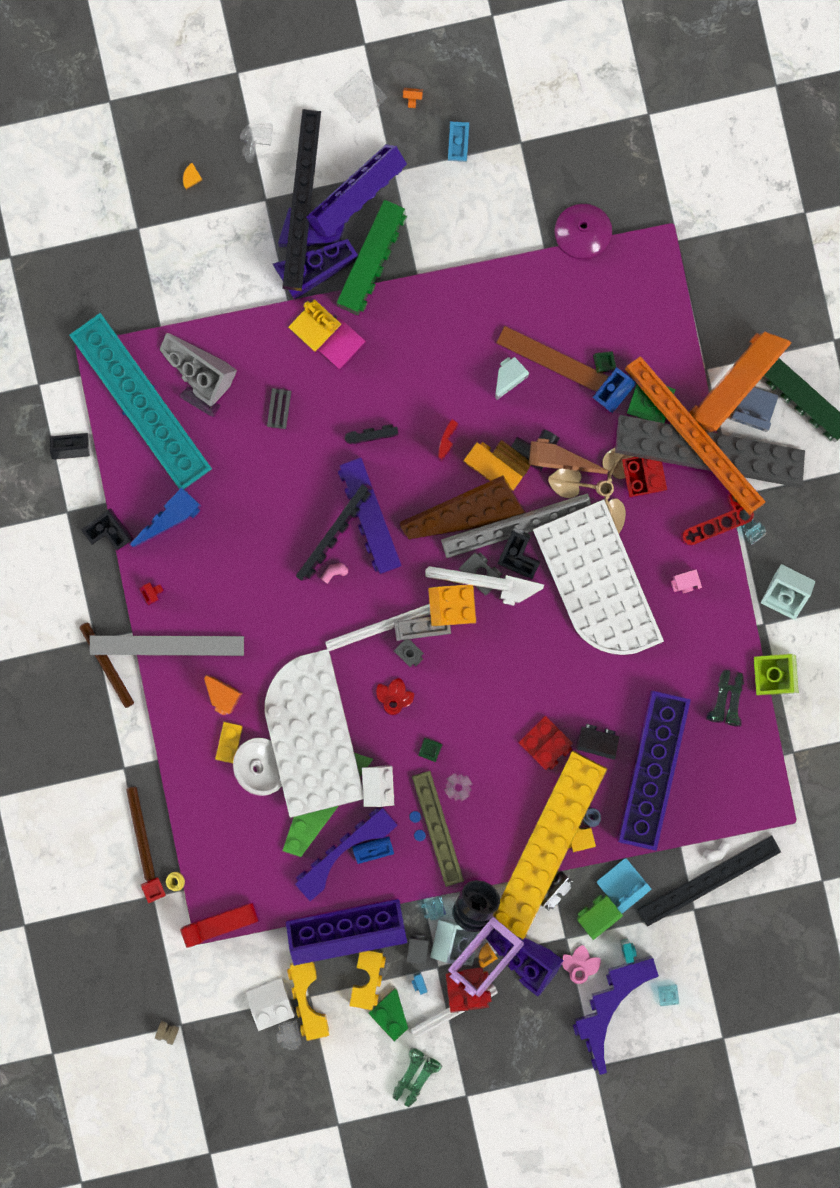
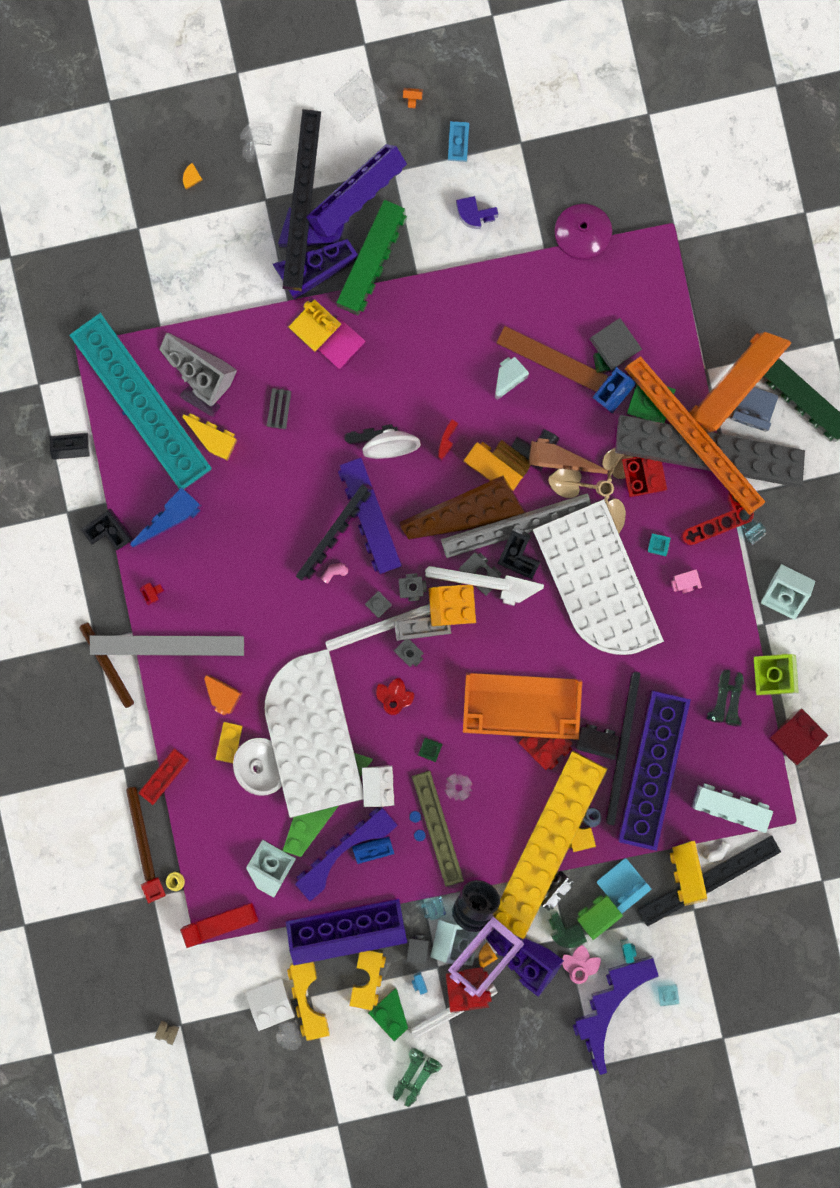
none -> red tile [138,748,189,805]
none -> yellow slope [183,413,237,461]
none -> light aqua slope [246,840,296,897]
none -> white dish [363,429,421,459]
none -> dark grey brick [365,591,392,618]
none -> dark grey brick [399,573,427,601]
none -> dark purple brick [456,196,499,229]
none -> orange slope [463,673,582,740]
none -> clear green brick [549,911,587,948]
none -> dark grey tile [590,318,642,370]
none -> black tile [606,672,641,825]
none -> teal plate [647,533,671,557]
none -> yellow slope [670,841,707,906]
none -> light aqua wedge [691,783,773,833]
none -> dark red slope [769,708,829,766]

